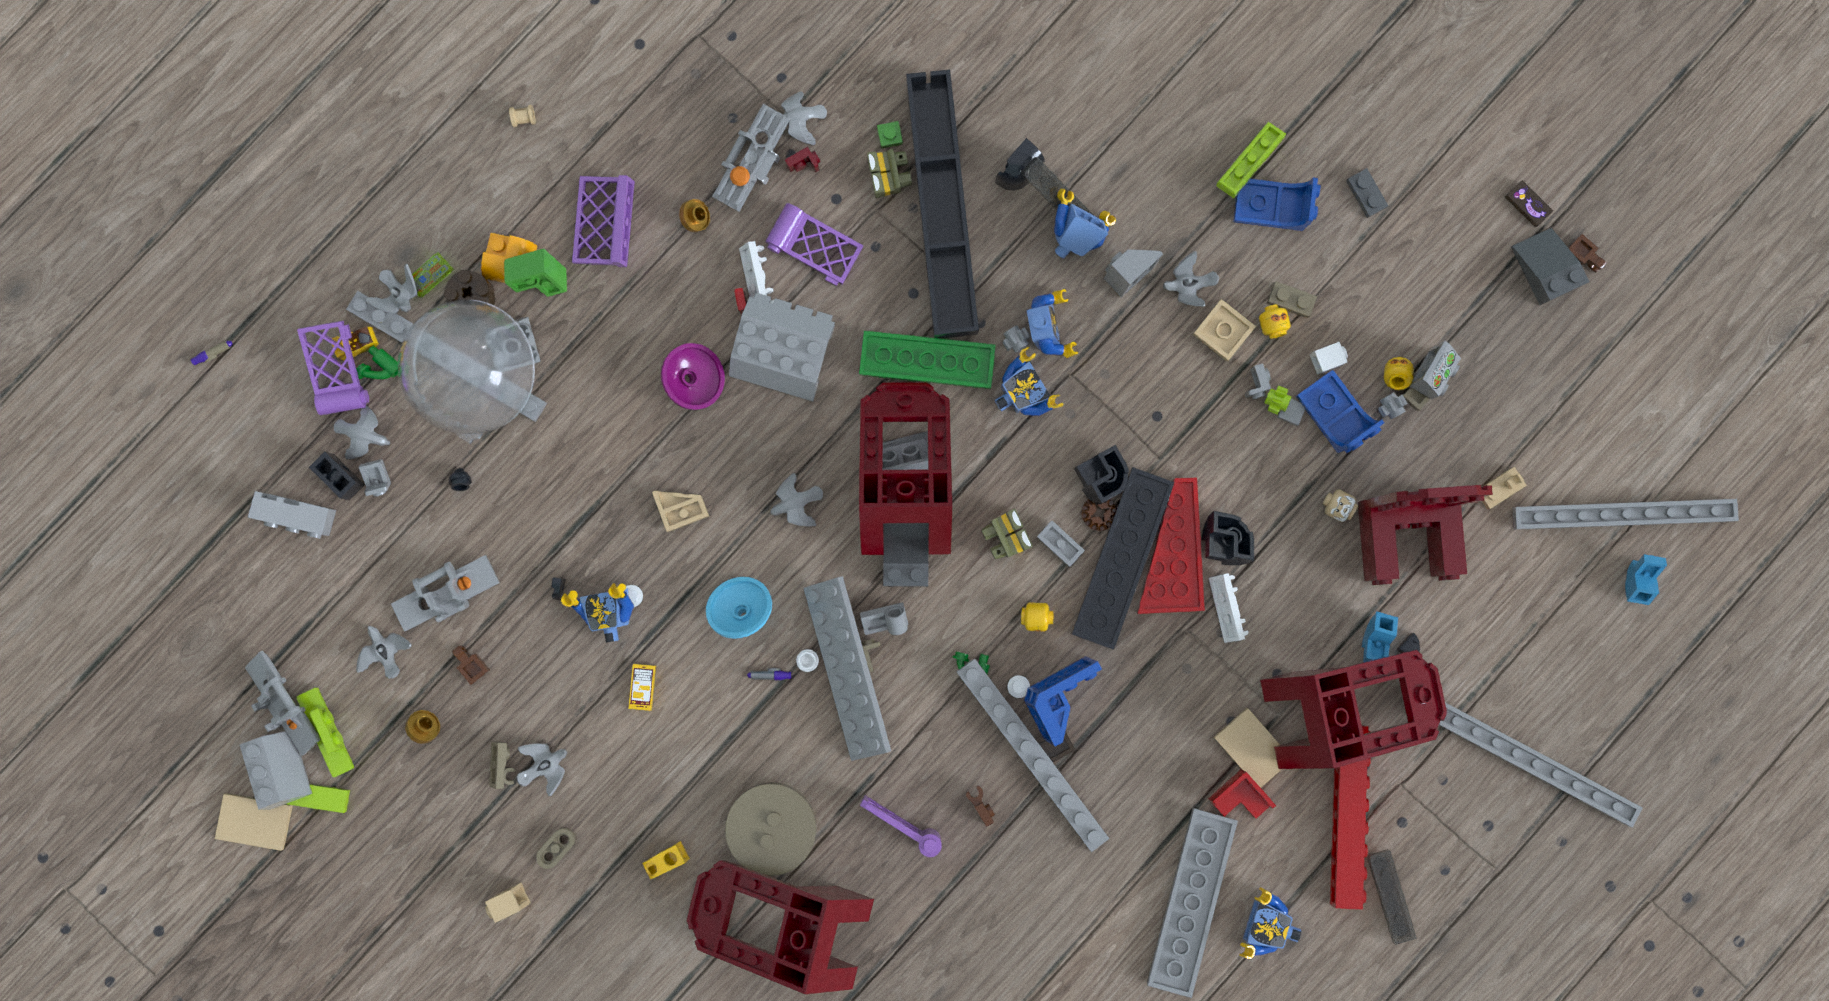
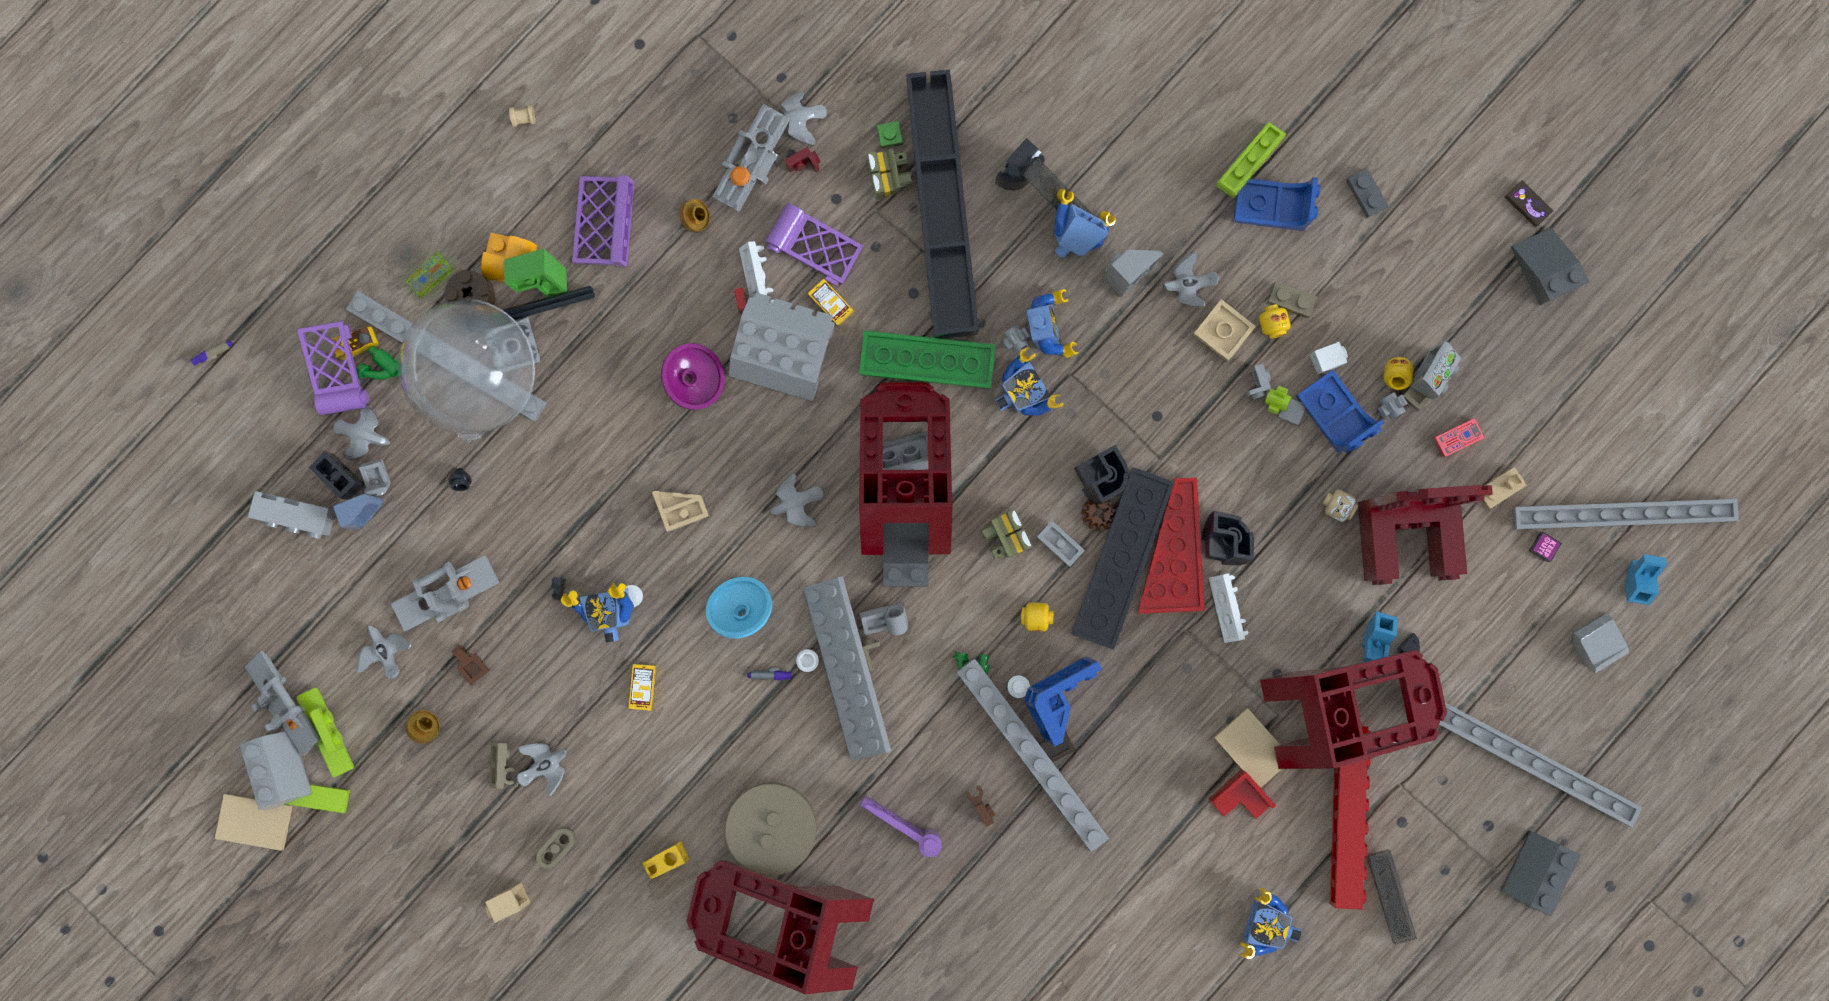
light grey animal [365,264,417,314] -> none
light grey plate [1147,808,1238,998] -> none
reddish brown plate [1568,234,1606,273] -> none
none -> sand blue tile [333,494,383,530]
none -> black axle [465,286,595,332]
none -> tile [808,279,854,326]
none -> coral tile [1433,418,1484,458]
none -> dark grey slope [1501,831,1581,916]
none -> tile [1529,532,1562,562]
none -> light grey slope [1572,613,1629,673]

